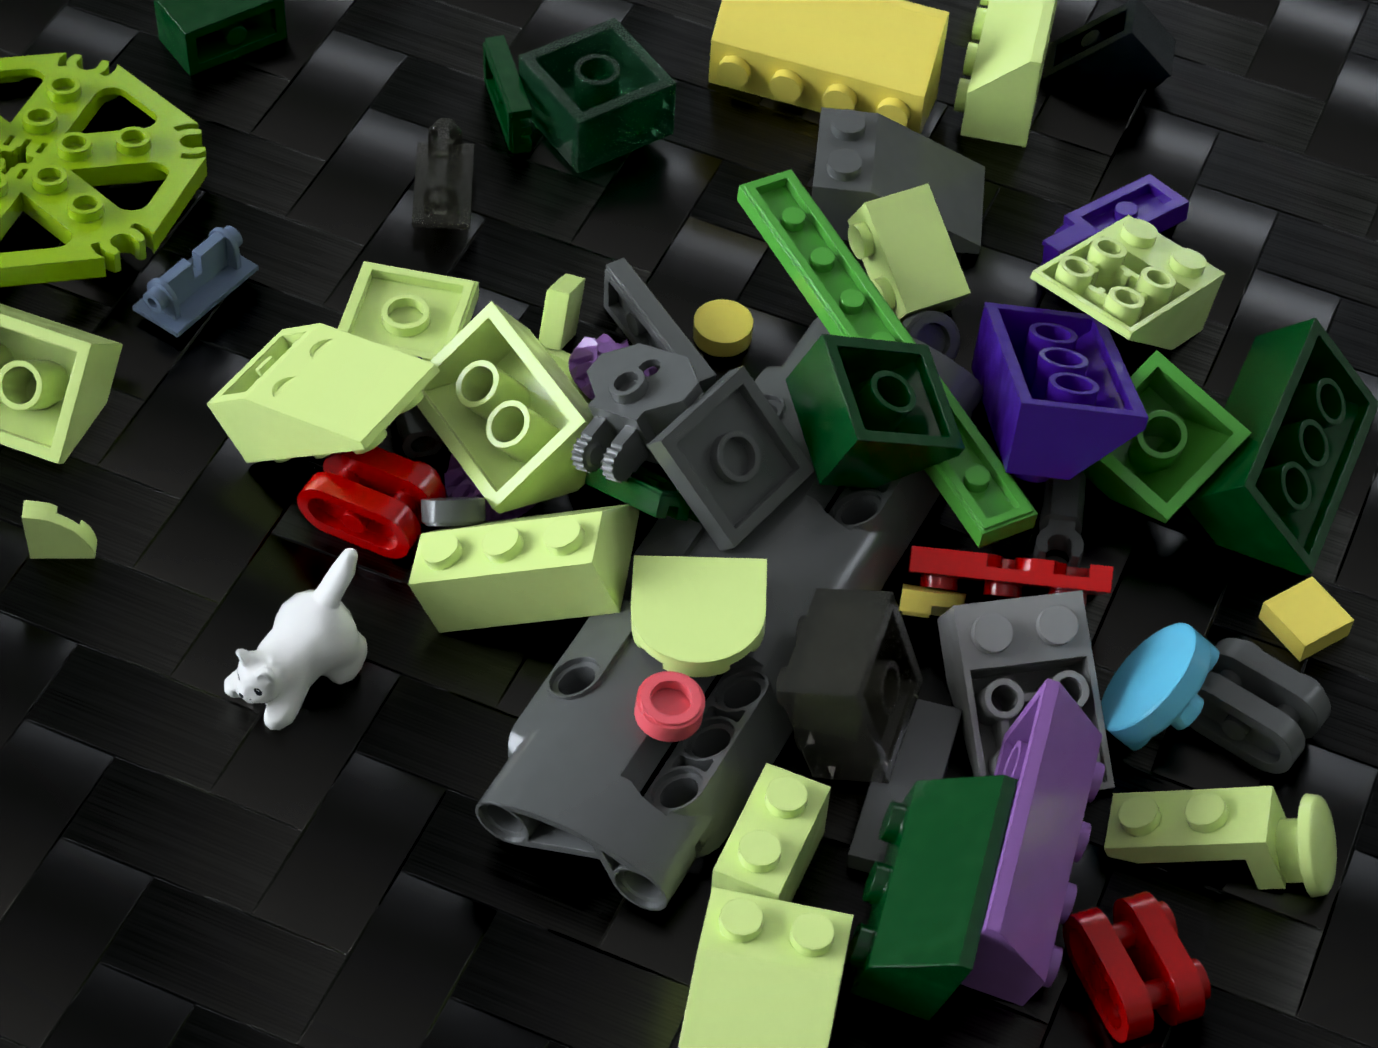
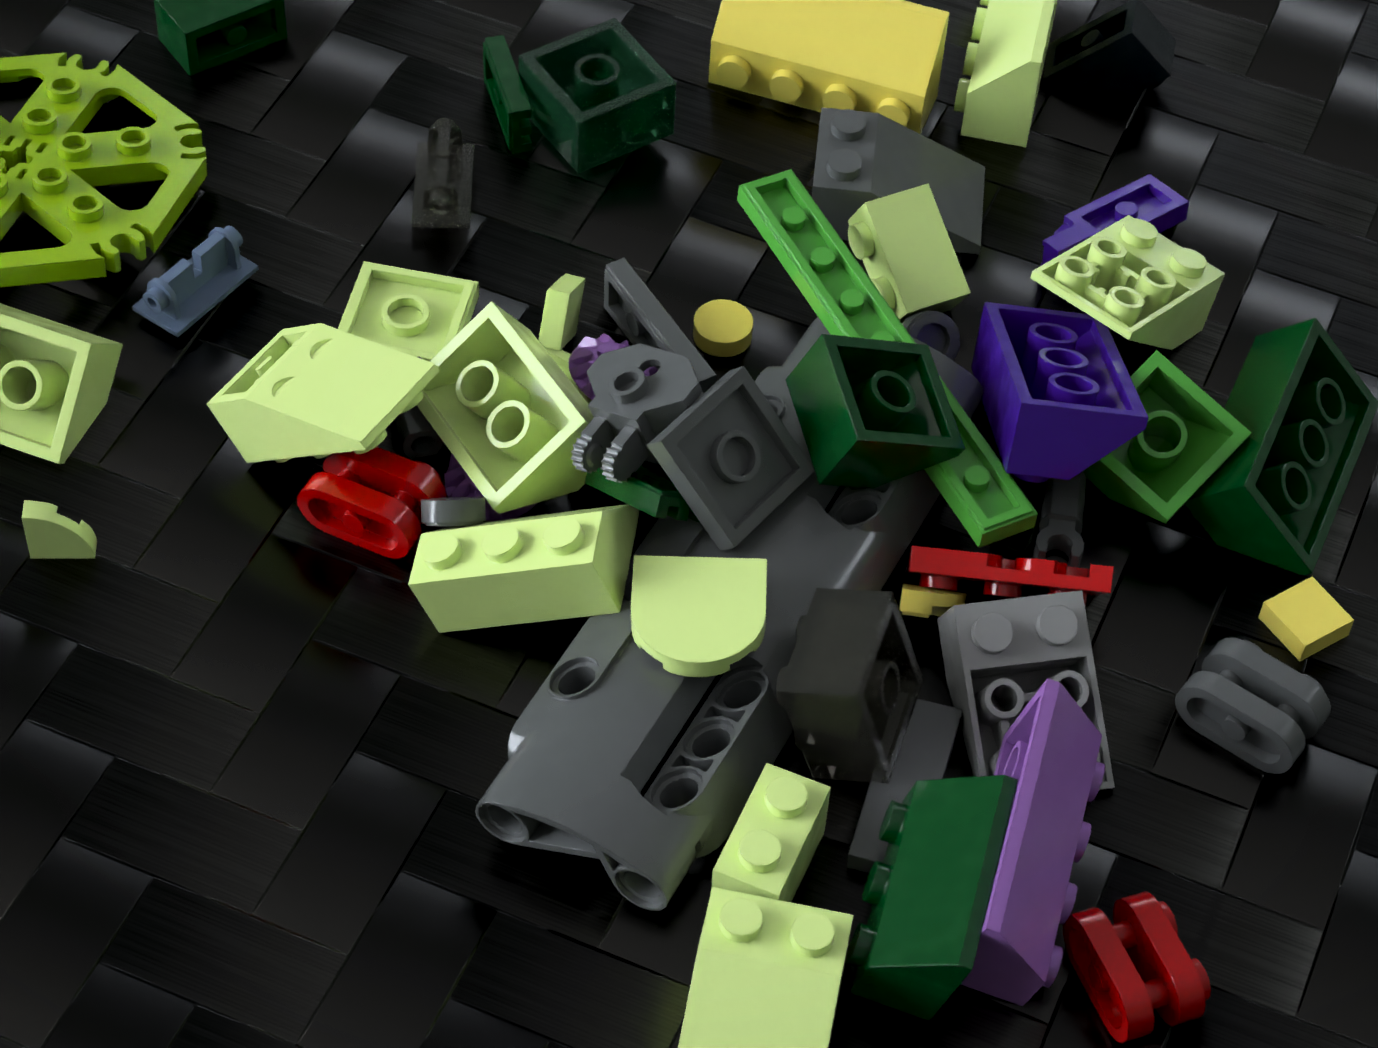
white animal [224,548,368,730] -> none
coral tile [634,671,705,742] -> none
medium azure tile [1101,623,1220,751] -> none
yellowish green piece [1104,786,1337,898] -> none

